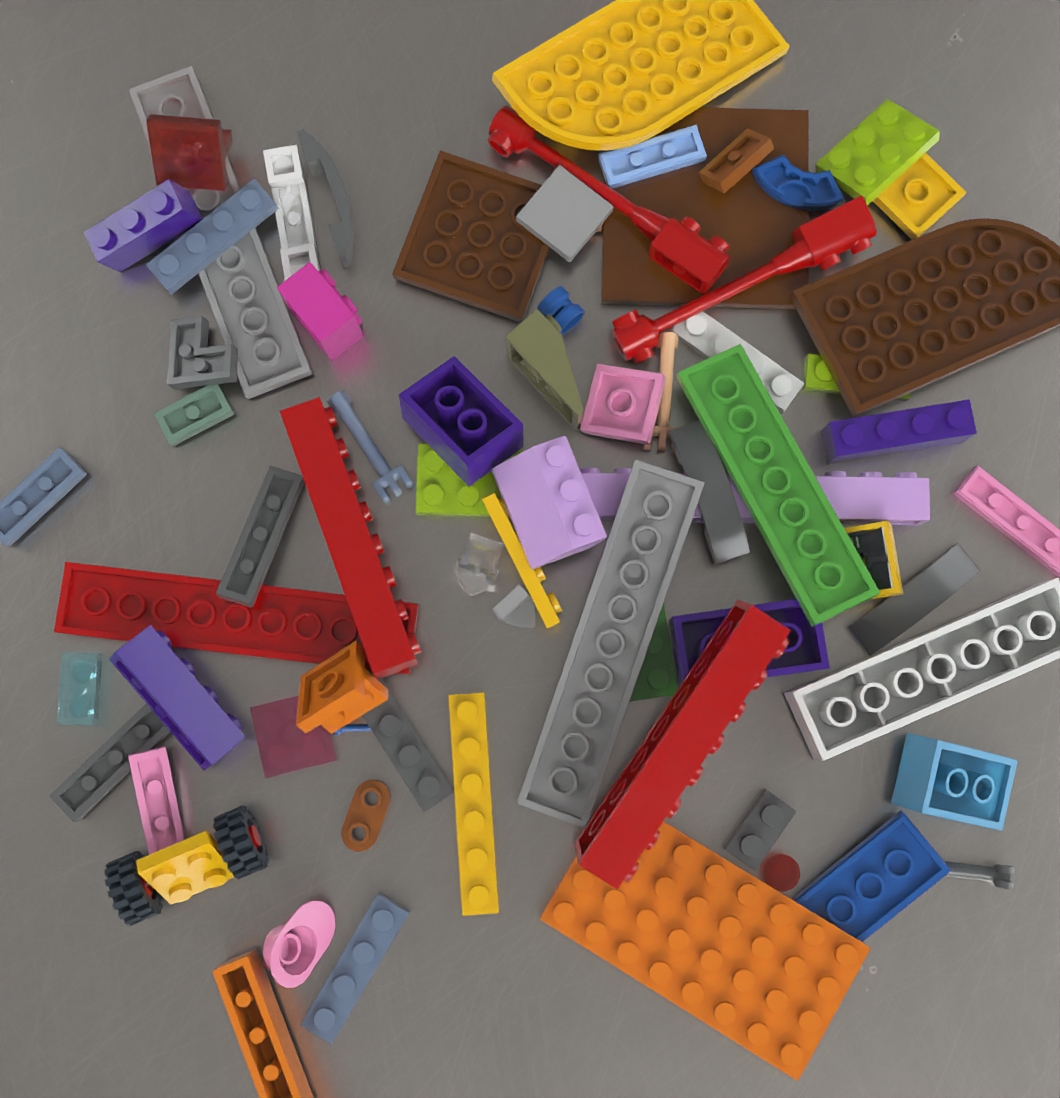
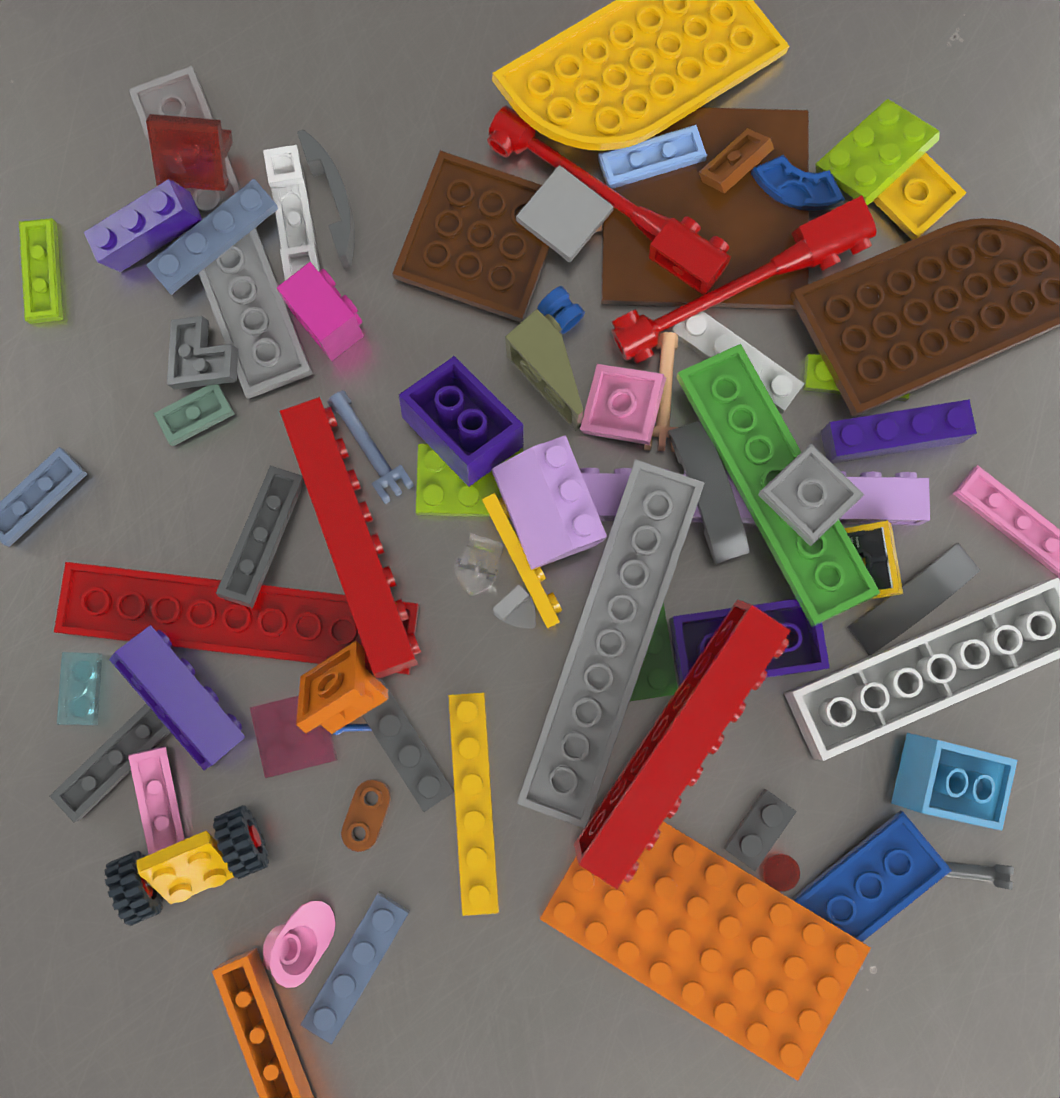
none -> lime tile [19,218,63,324]
none -> light grey tile [758,444,864,546]

